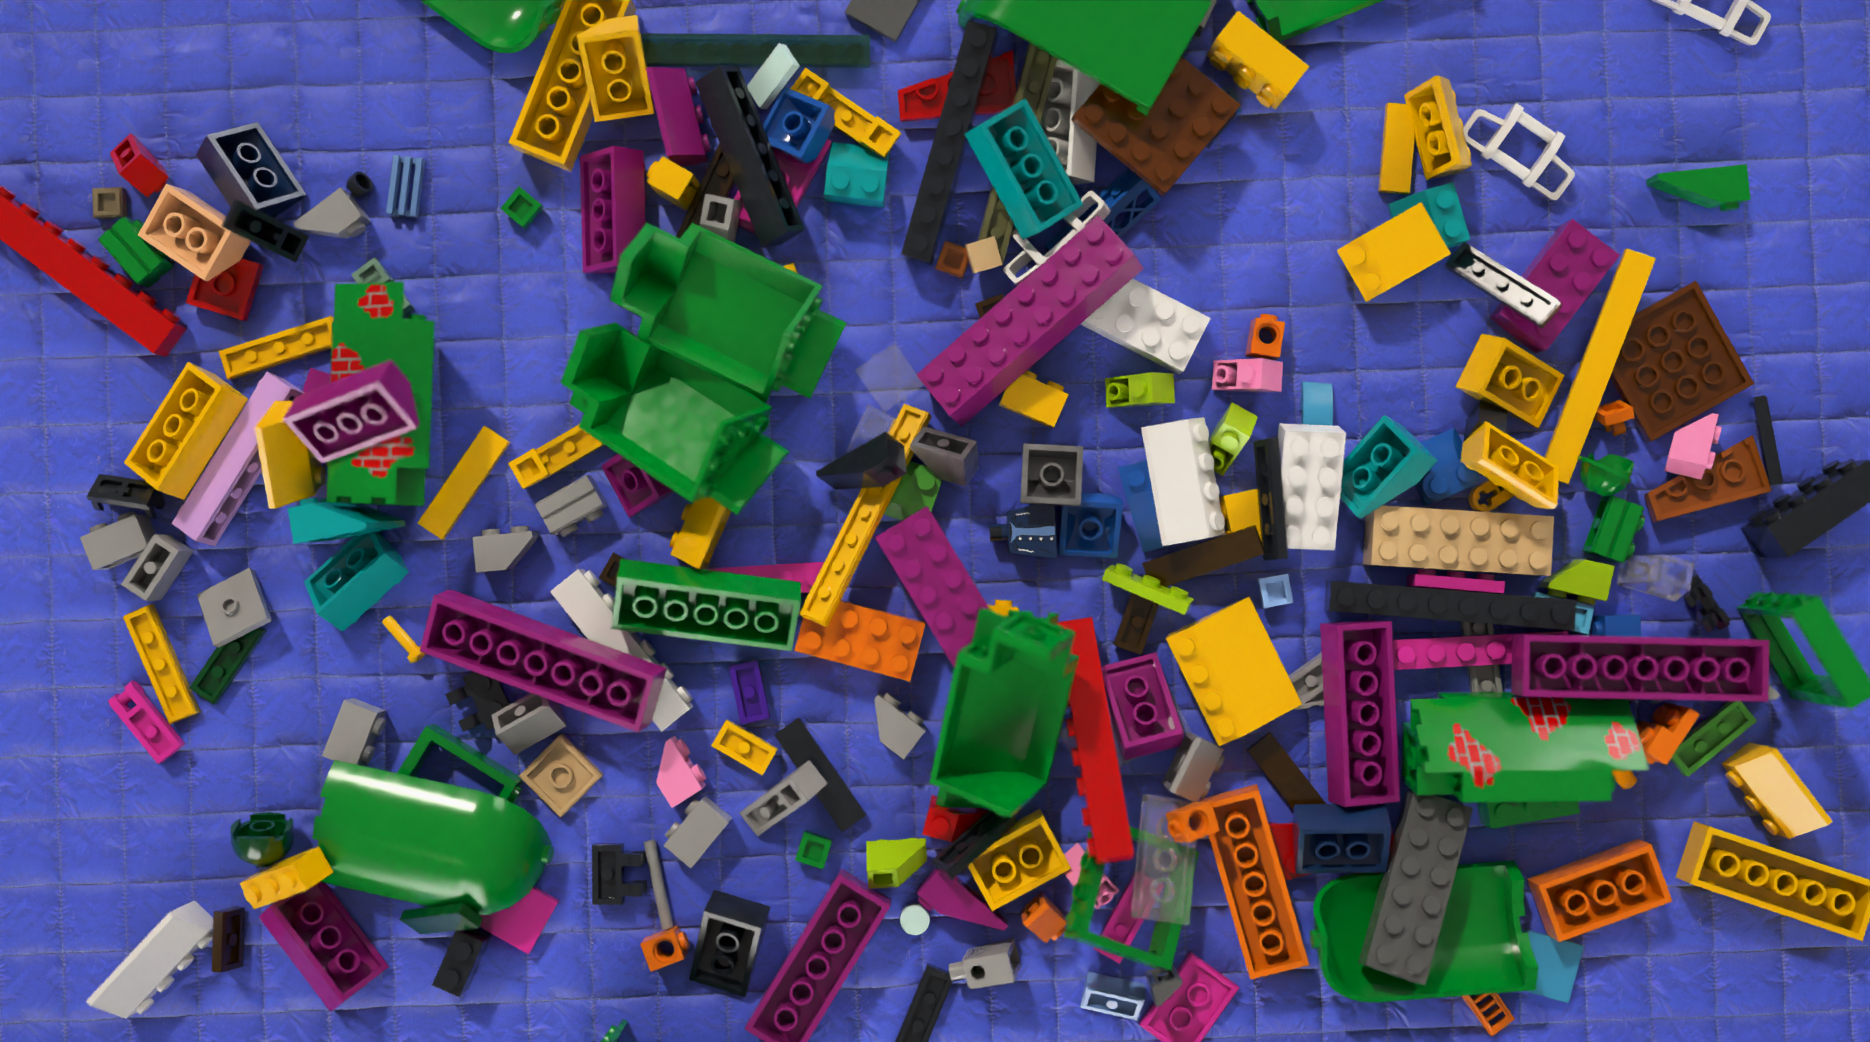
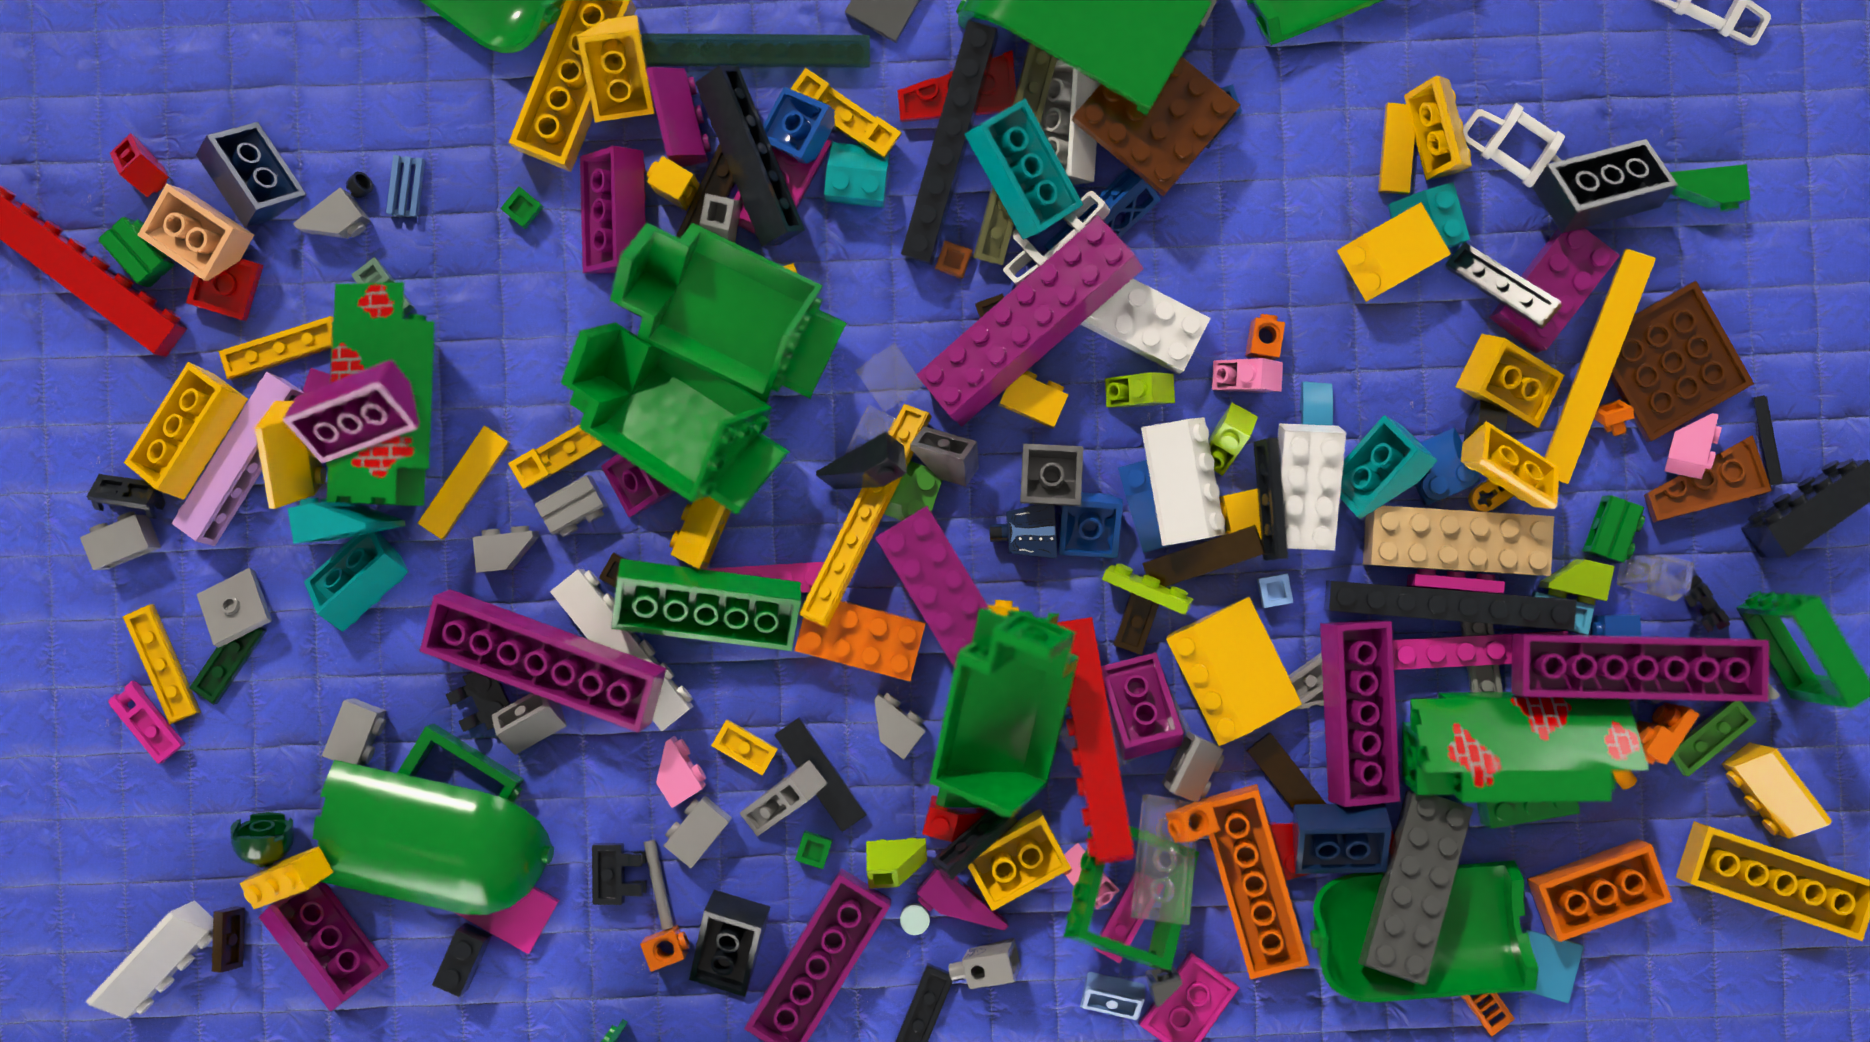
dark tan tile [92,187,127,219] -> none
light grey brick [121,534,194,601] -> none
black slope [221,199,309,263] -> none
yellow piece [382,615,426,663] -> none
dark green tile [399,903,483,934] -> none
tan tile [519,733,604,818] -> none
dark purple plate [728,659,771,724] -> none
light aqua tile [747,43,800,109] -> none
tan tile [965,236,1003,274] -> none
orange slope [1020,891,1067,943] -> none
yellow brick [1207,11,1309,110] -> none
green piece [1577,453,1634,496] -> none
none -> black brick [1532,139,1678,233]

